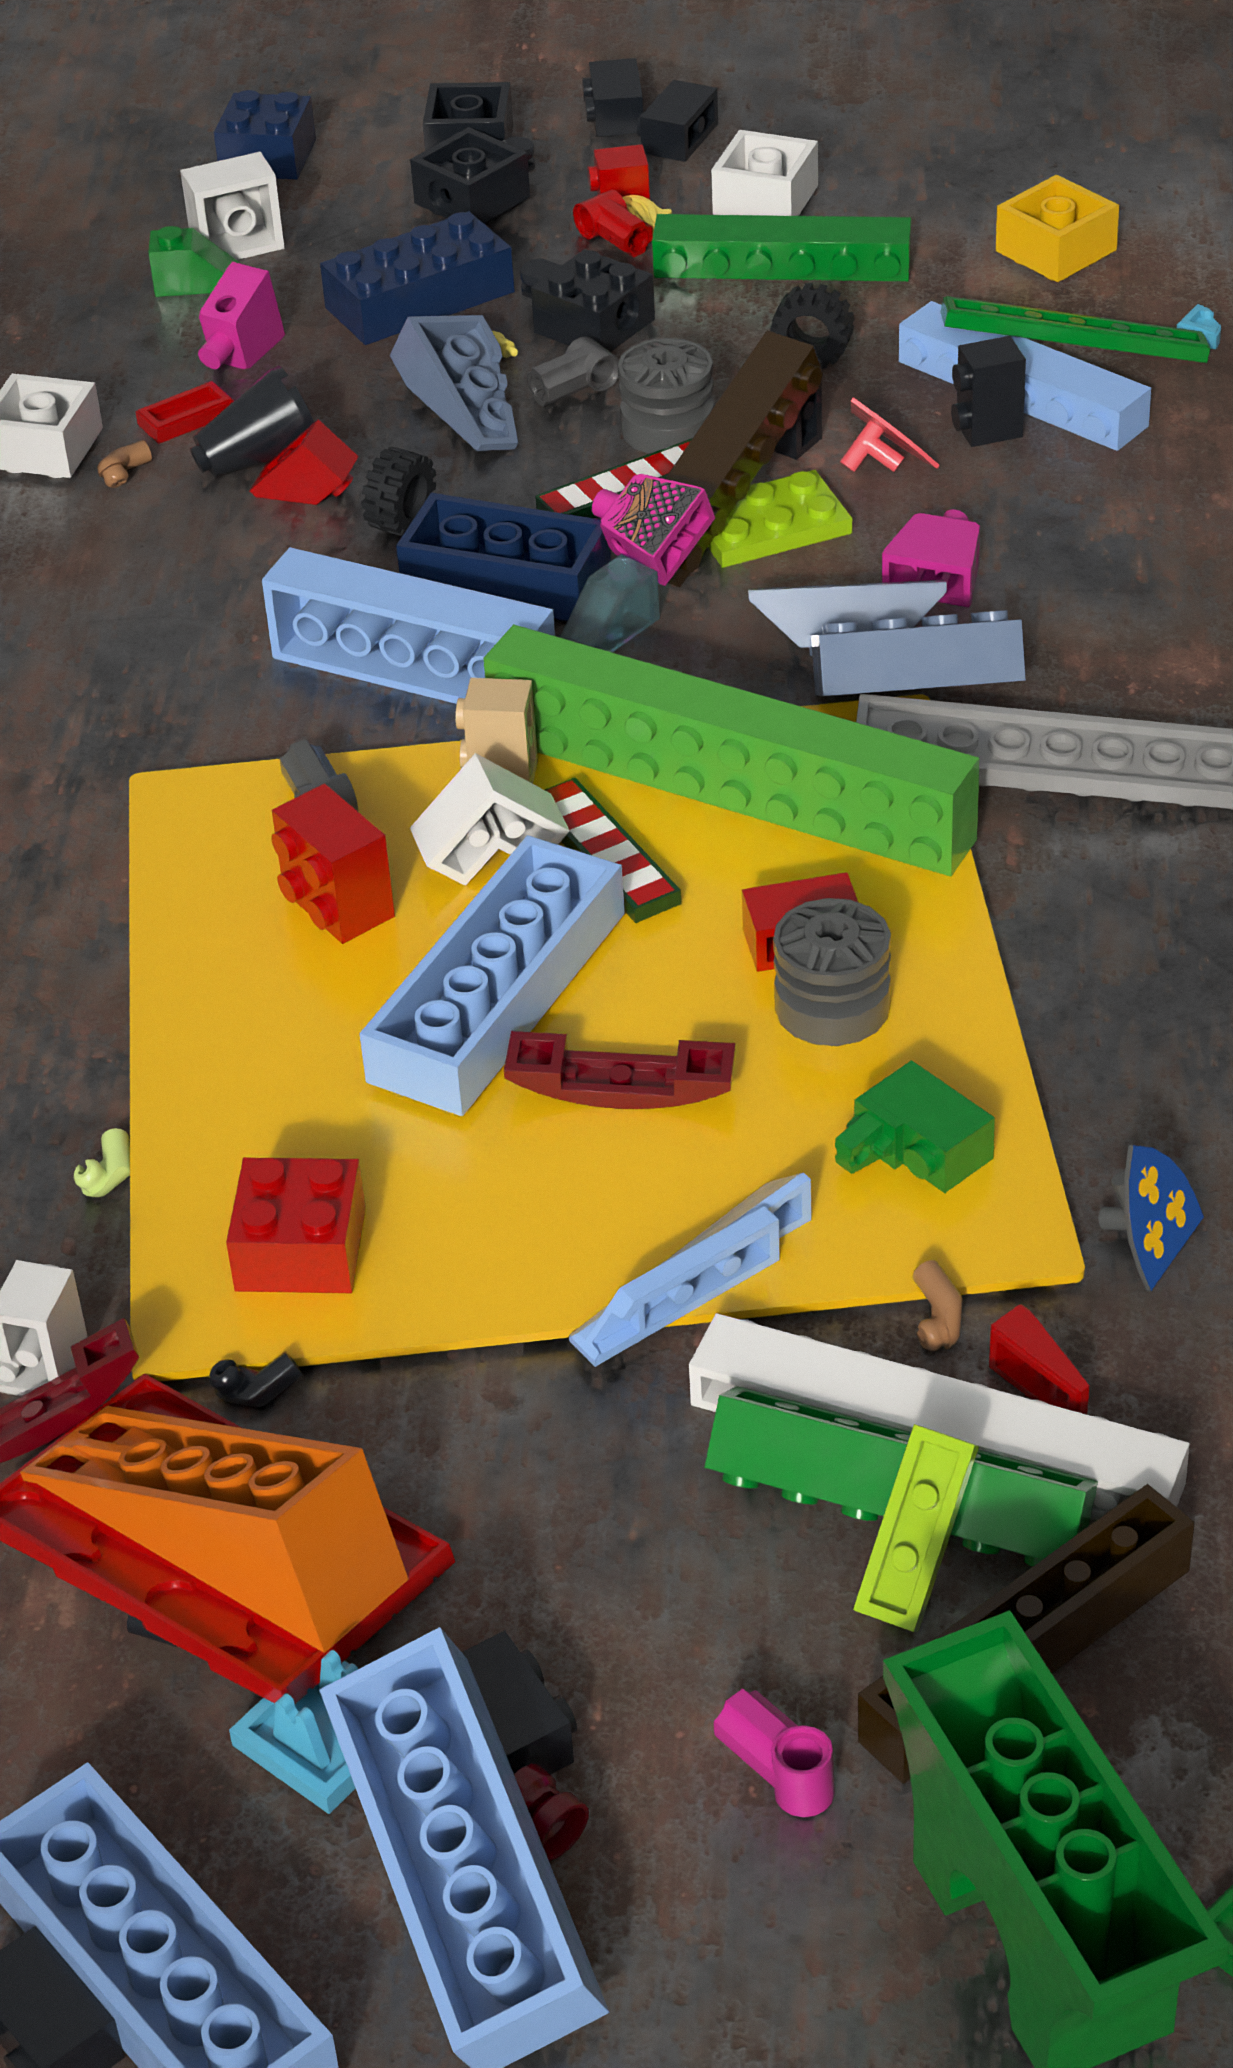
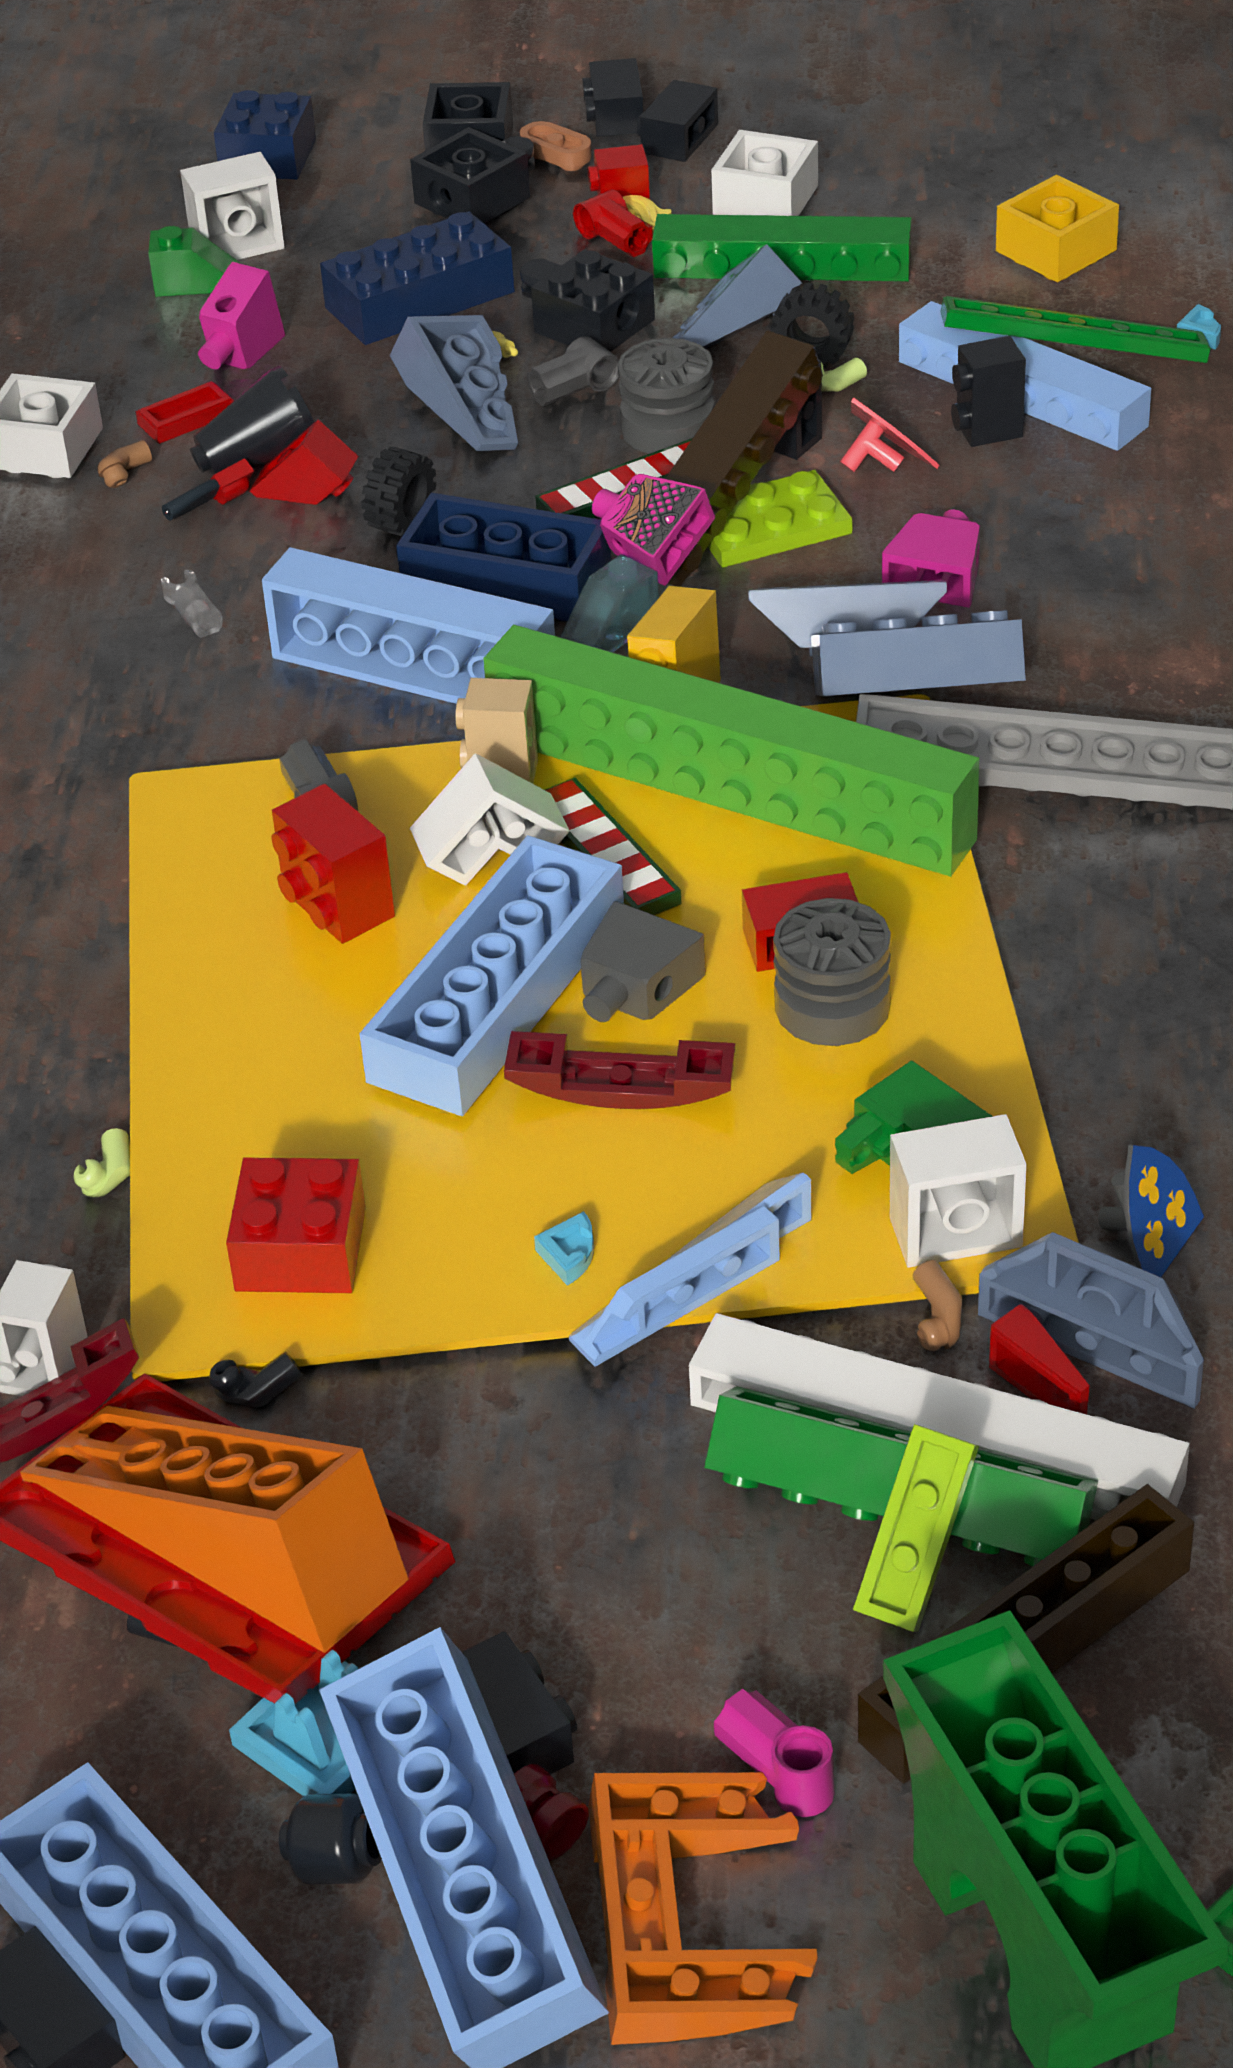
none -> clear bar [161,569,223,638]
none -> piece [162,458,254,521]
none -> black head [279,1793,382,1884]
none -> nougat plate [520,121,592,171]
none -> medium azure tile [534,1211,594,1285]
none -> dark grey torso [581,901,705,1022]
none -> orange wedge [588,1772,818,2045]
none -> yellow brick [627,586,721,683]
none -> sand blue wedge [672,244,802,349]
none -> yellowish green arm [821,358,867,392]
none -> white brick [890,1114,1026,1268]
none -> sand blue wedge [978,1232,1204,1409]

